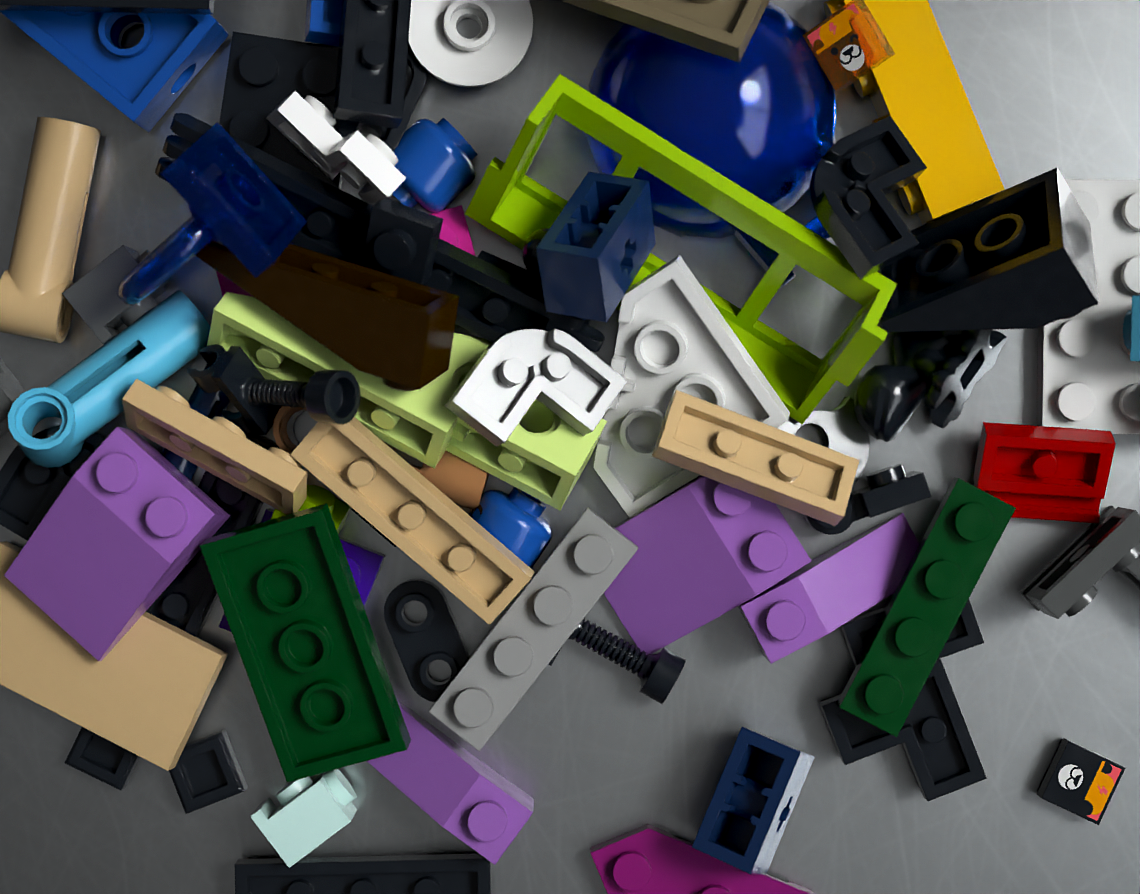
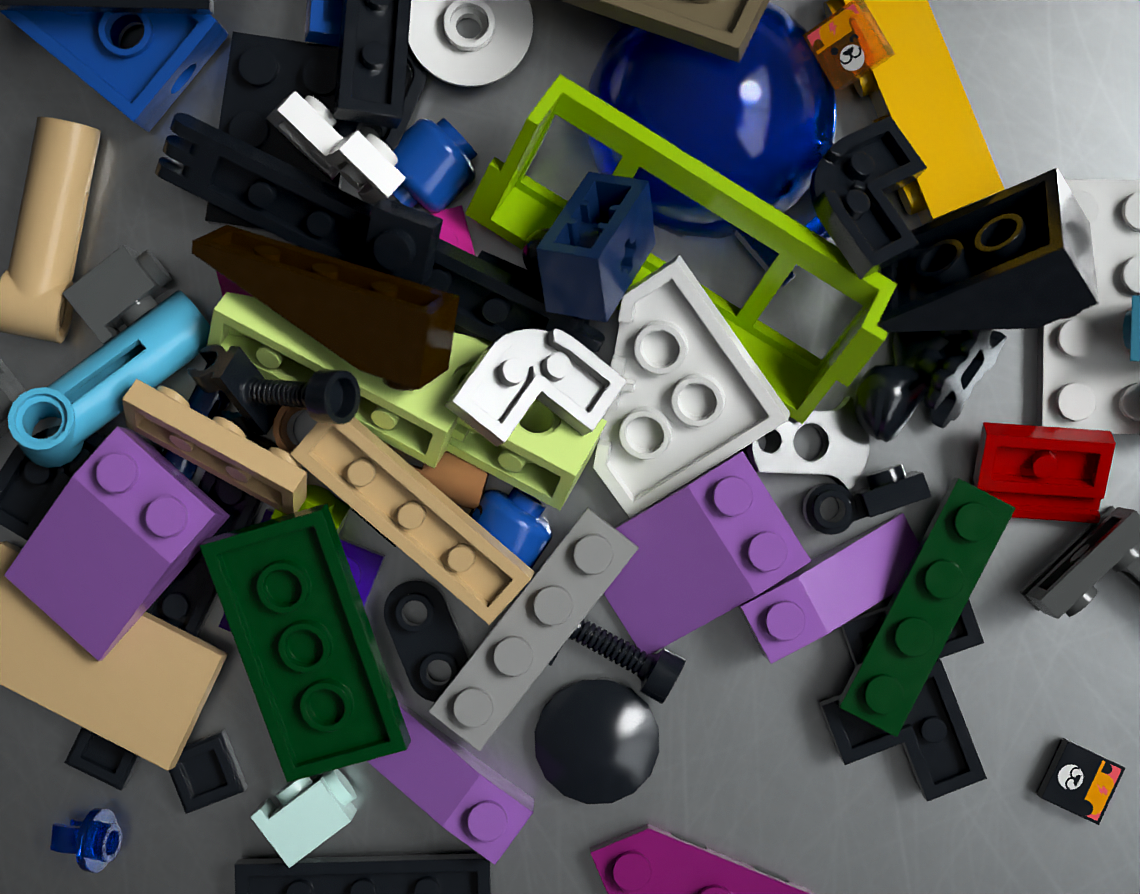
clear blue tile [117,122,307,305] -> none
tan plate [652,390,859,526] -> none
dark blue brick [692,727,814,875] -> none
none -> clear blue plate [50,808,122,873]
none -> black dish [534,677,659,804]

